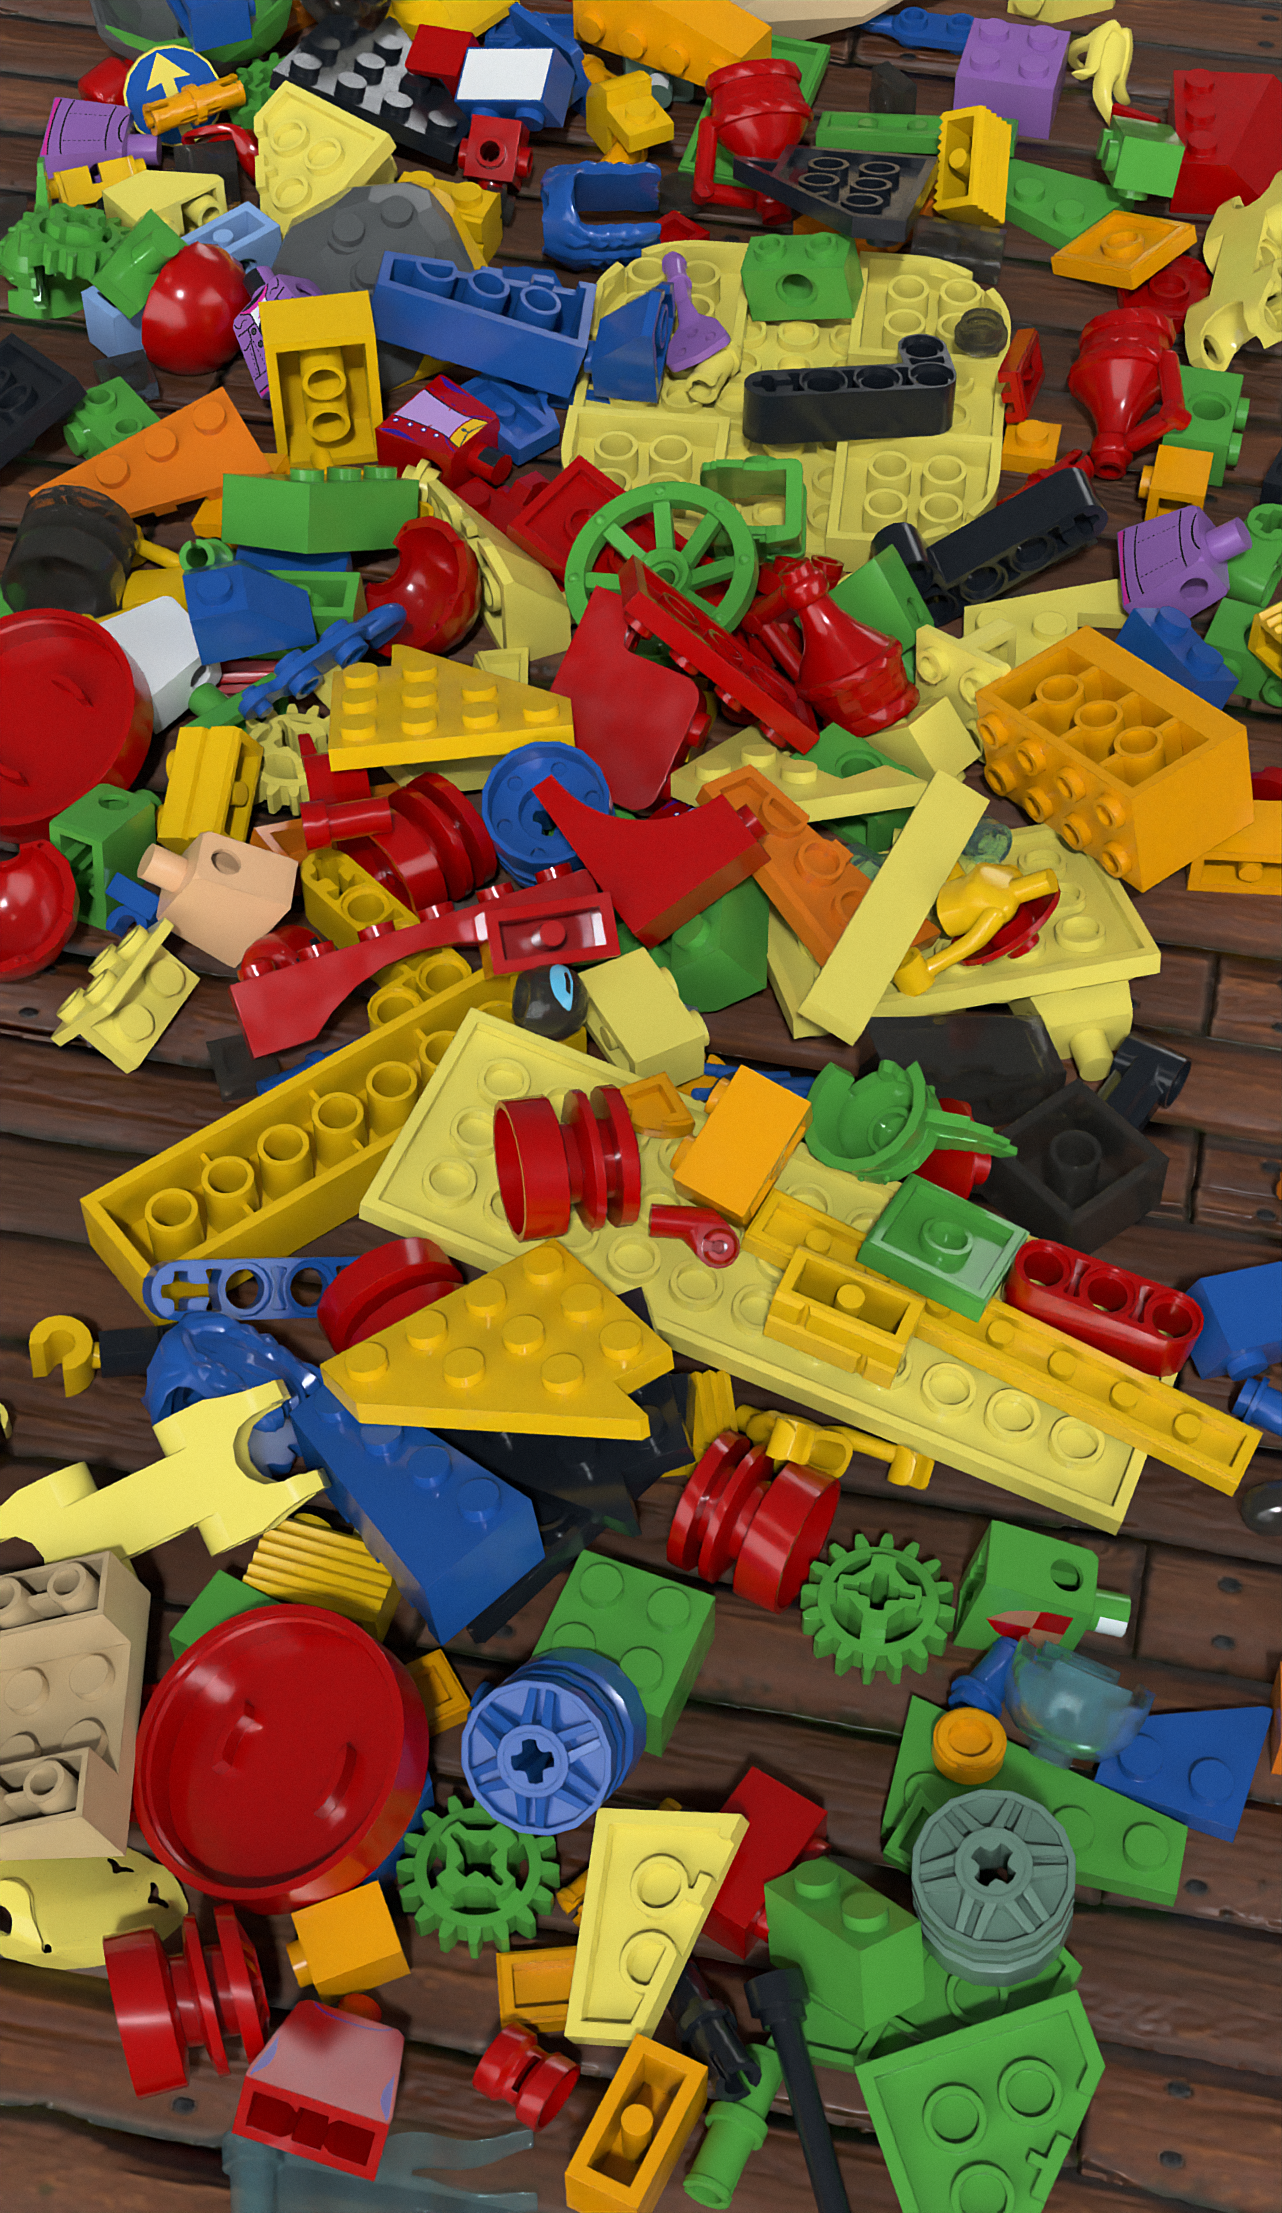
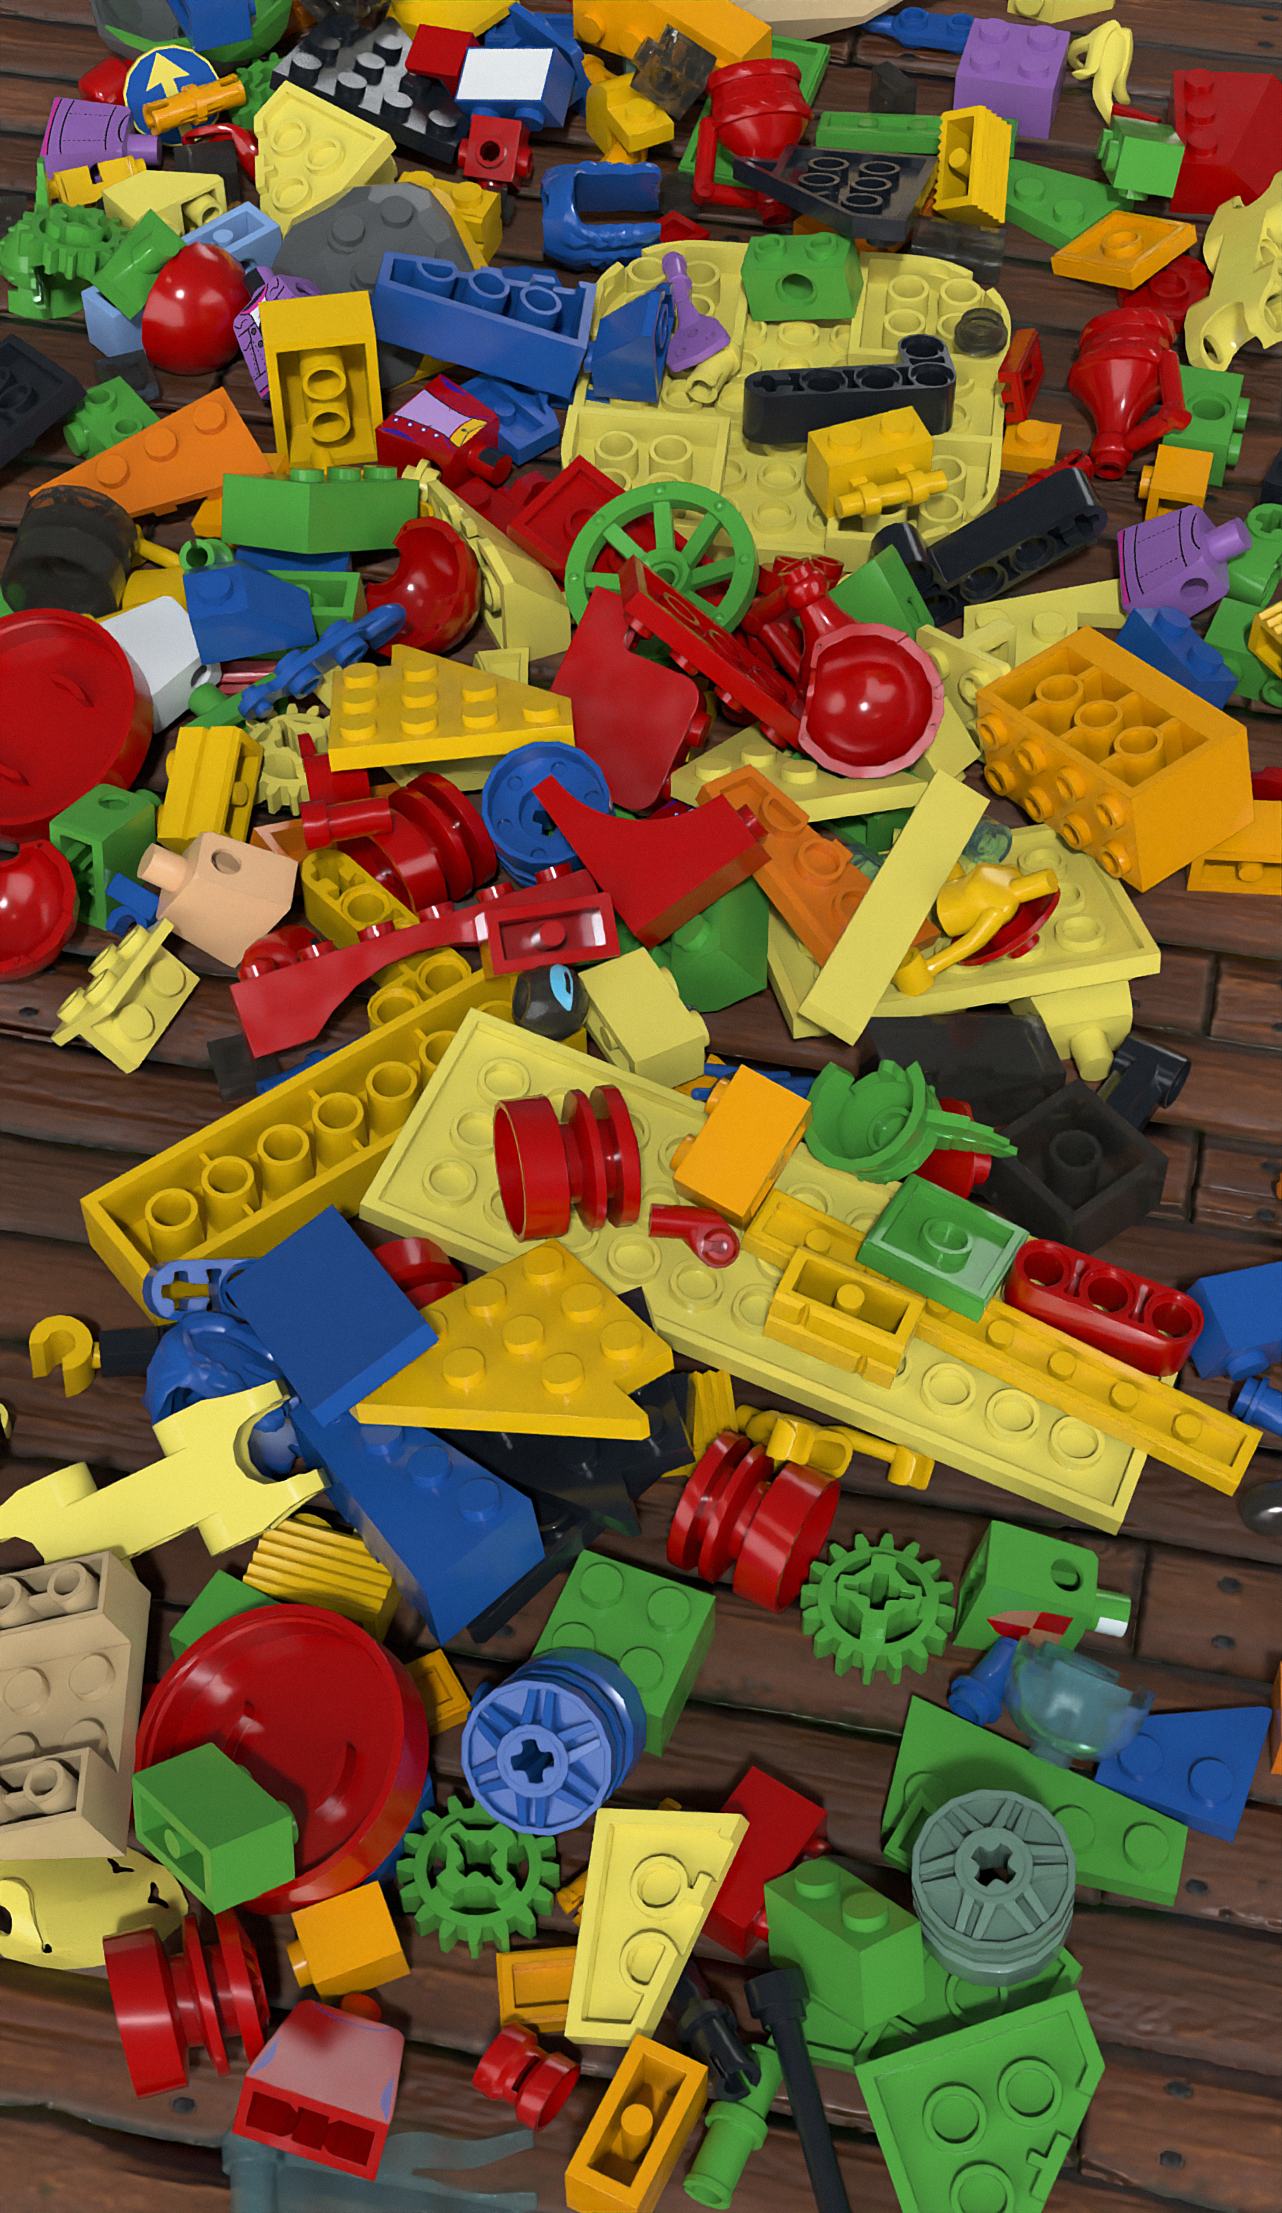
light orange tile [618,1071,695,1139] -> none
bright green piece [700,455,807,563] -> none
light orange tile [931,1707,1007,1785] -> none
none -> bright green brick [131,1742,299,1915]
none -> blue tile [223,1204,439,1428]
none -> clear smoke brick [629,23,717,120]
none -> red cylinder [798,623,944,779]
none -> yellow brick [806,406,948,519]

